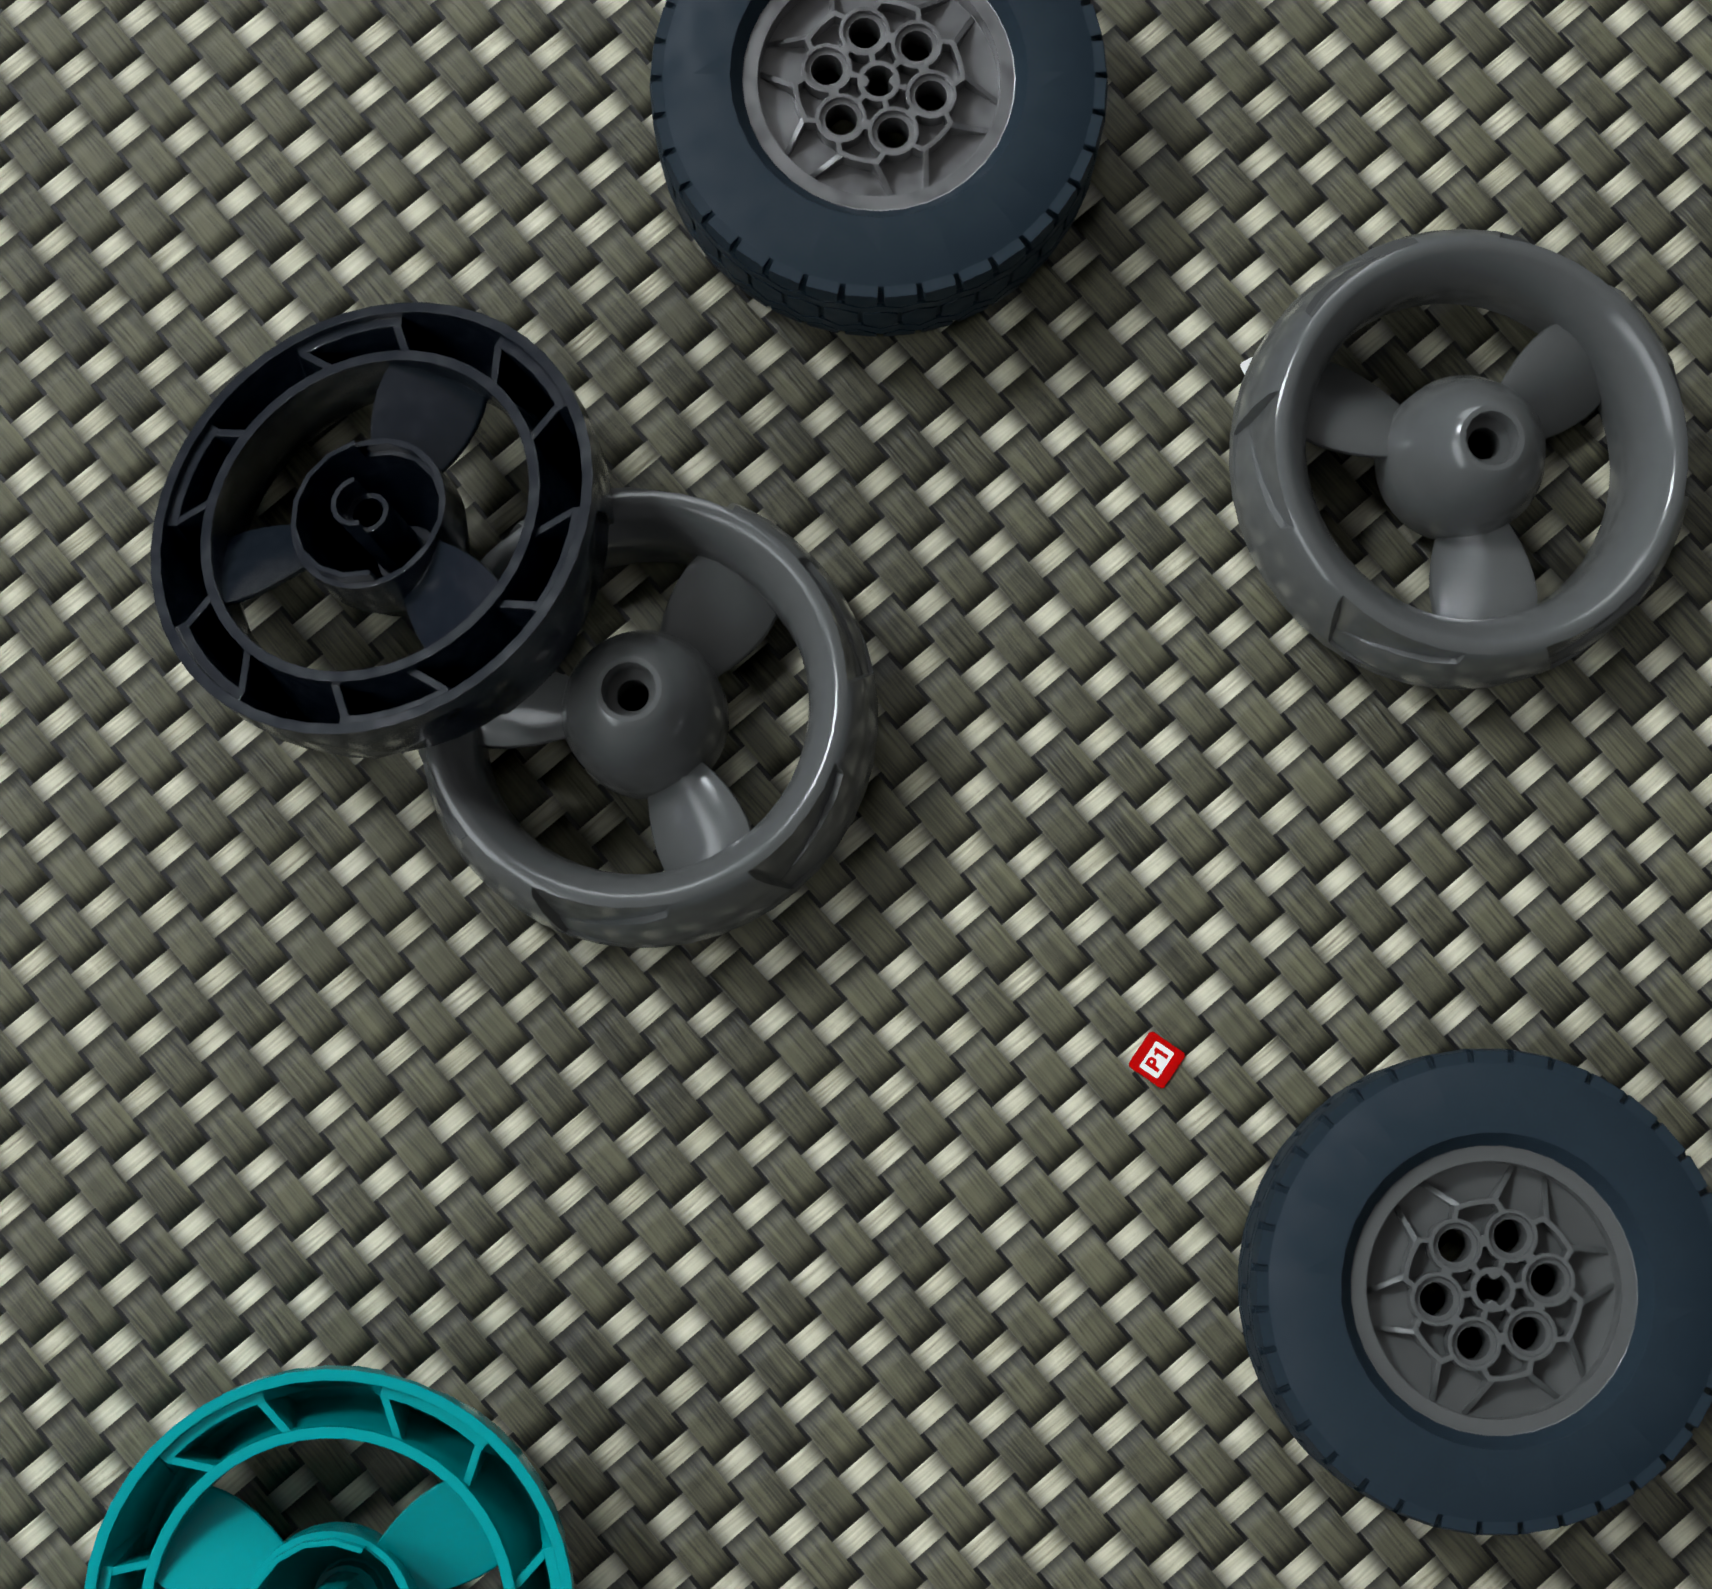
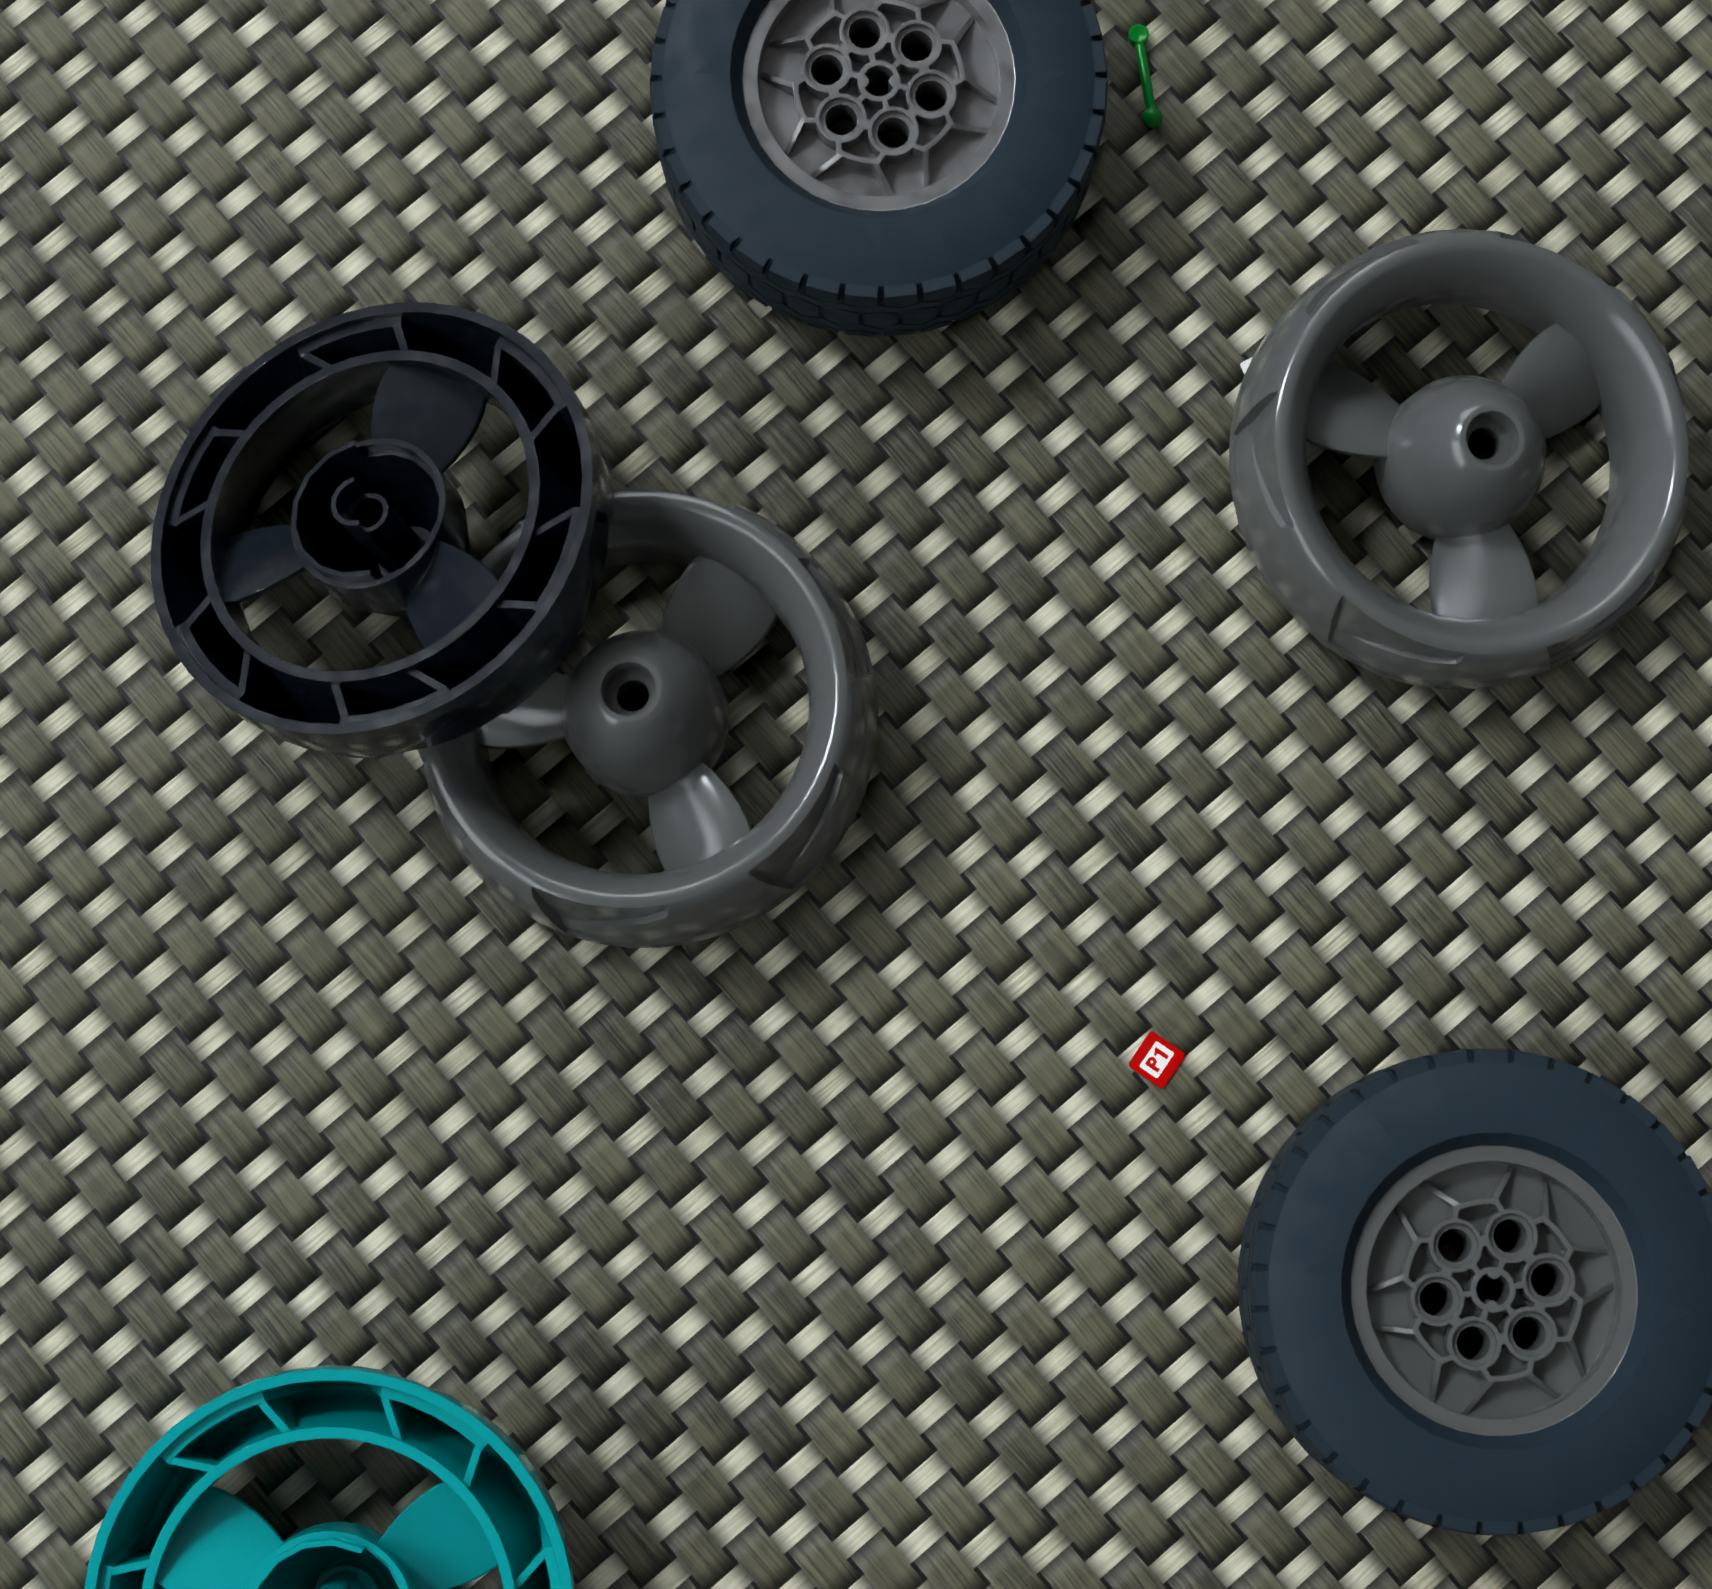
none -> green hinge [1128,24,1162,128]

